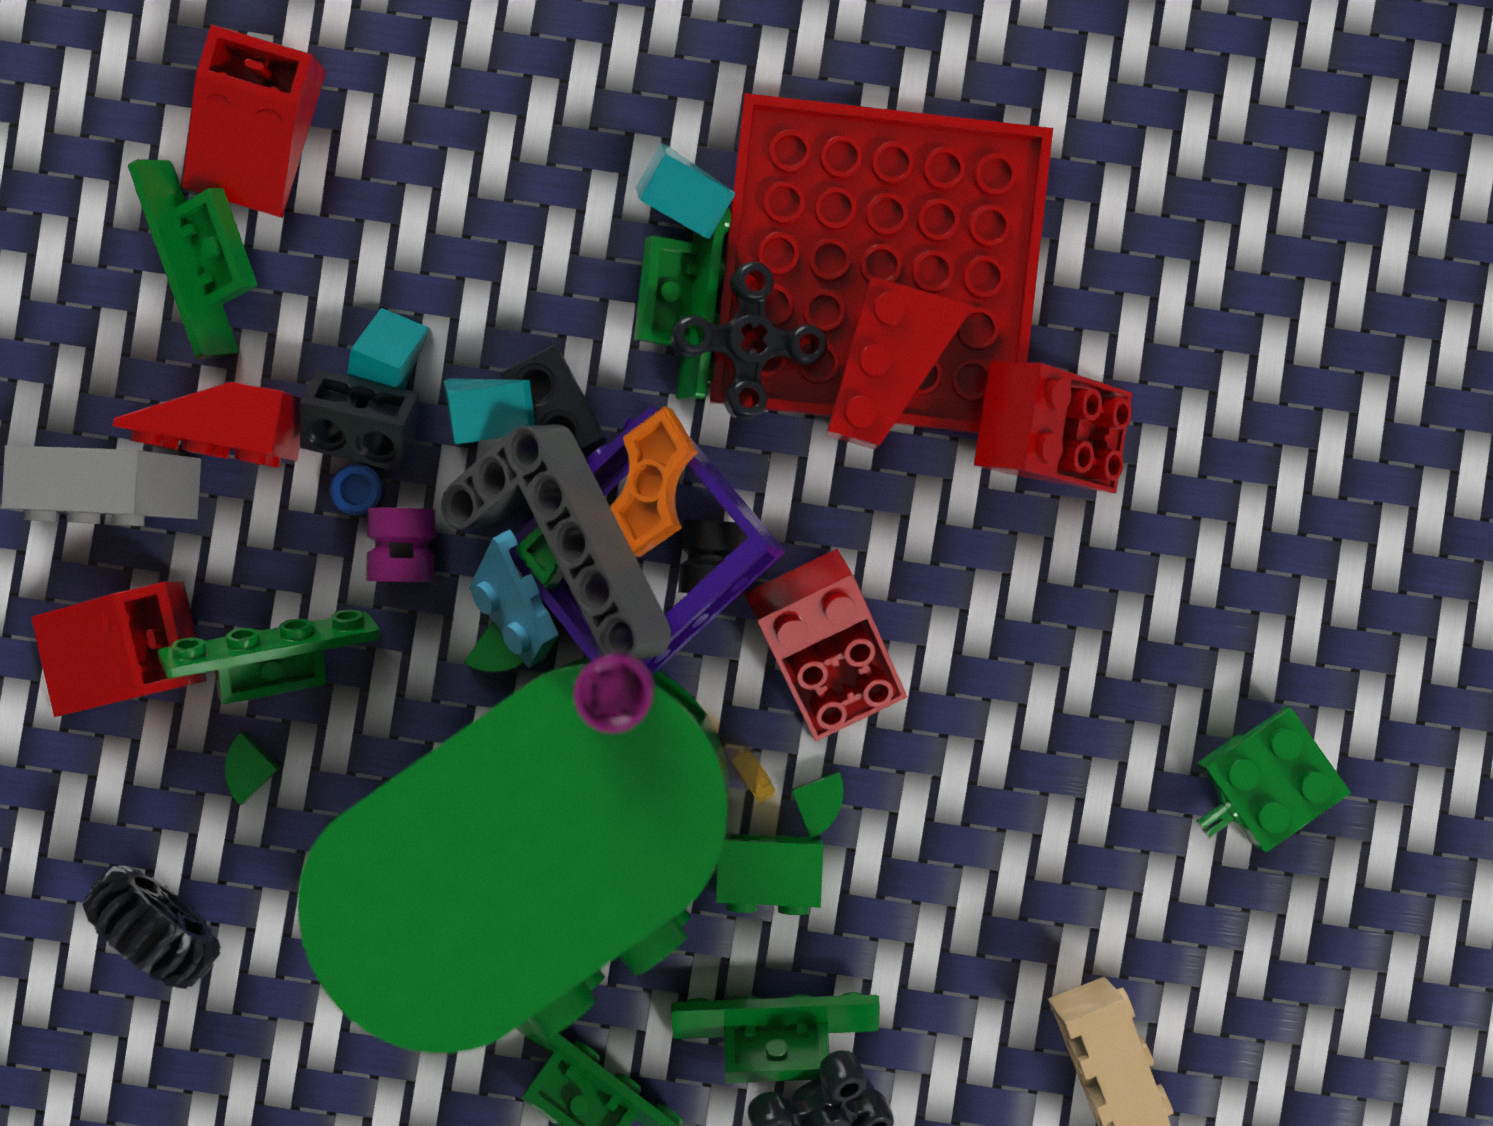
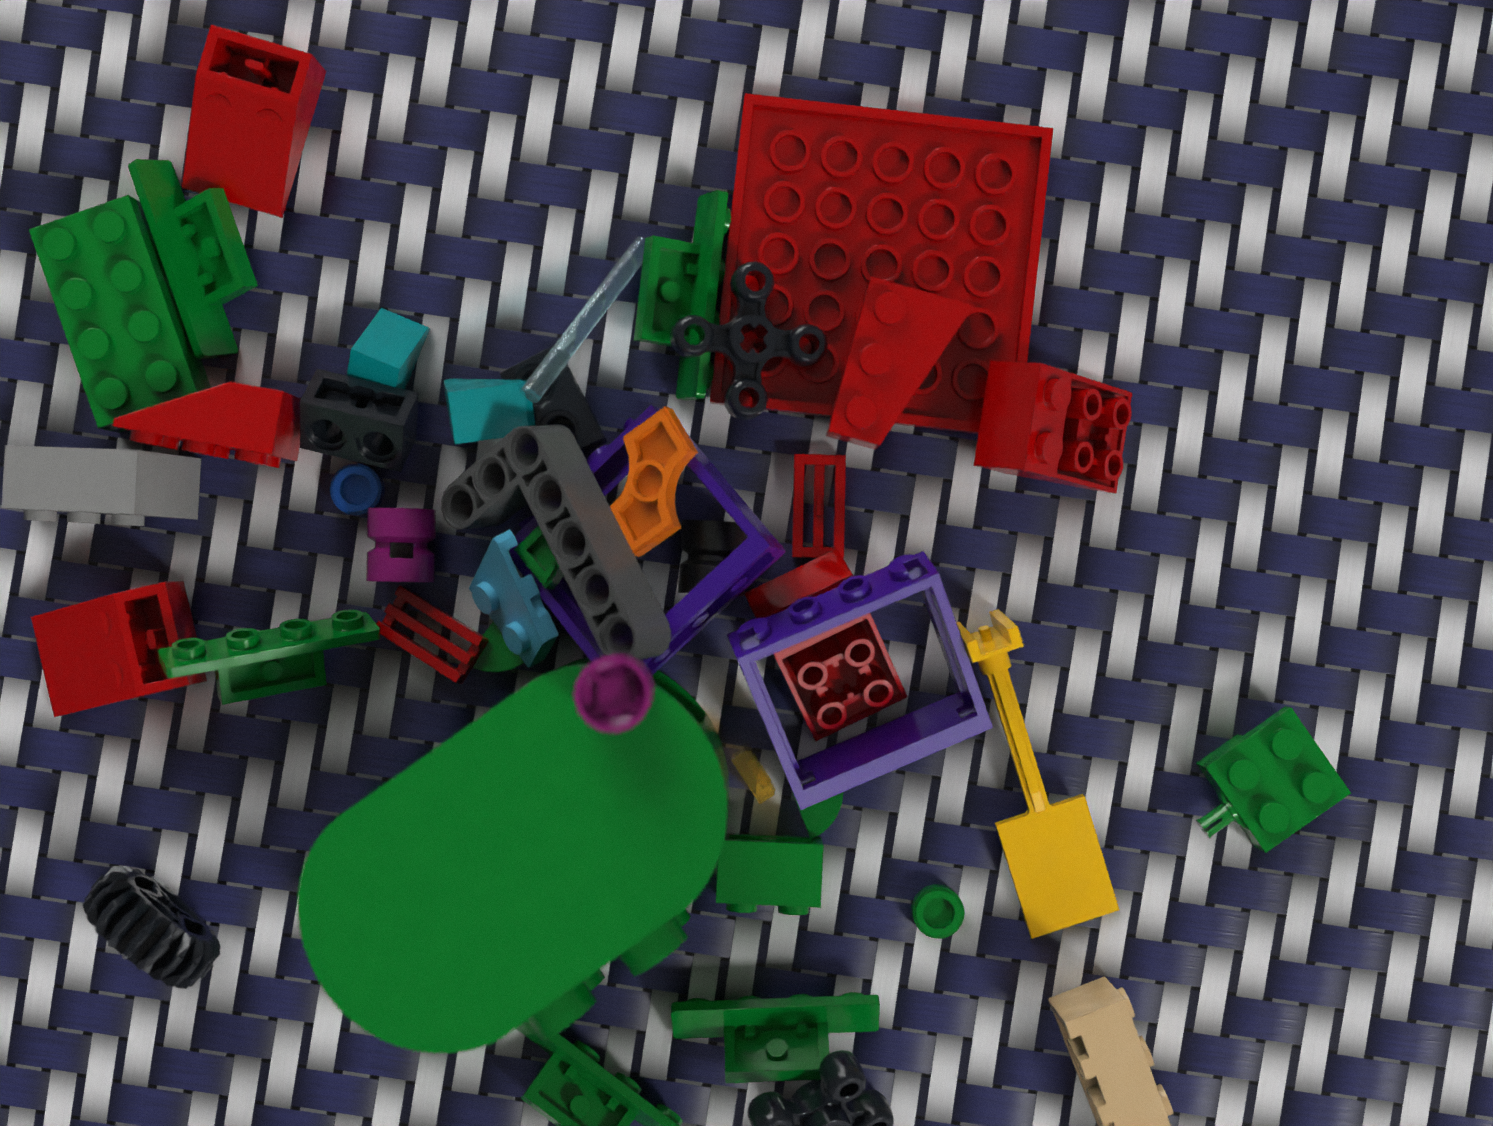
green tile [225,731,281,806] -> none
teal slope [636,143,736,239] -> none
none -> green brick [29,195,211,433]
none -> red tile [376,585,489,684]
none -> clear light blue bar [520,236,645,403]
none -> dark purple window [726,551,993,810]
none -> red tile [792,454,846,558]
none -> green tile [911,884,964,939]
none -> yellow piece [956,609,1119,939]

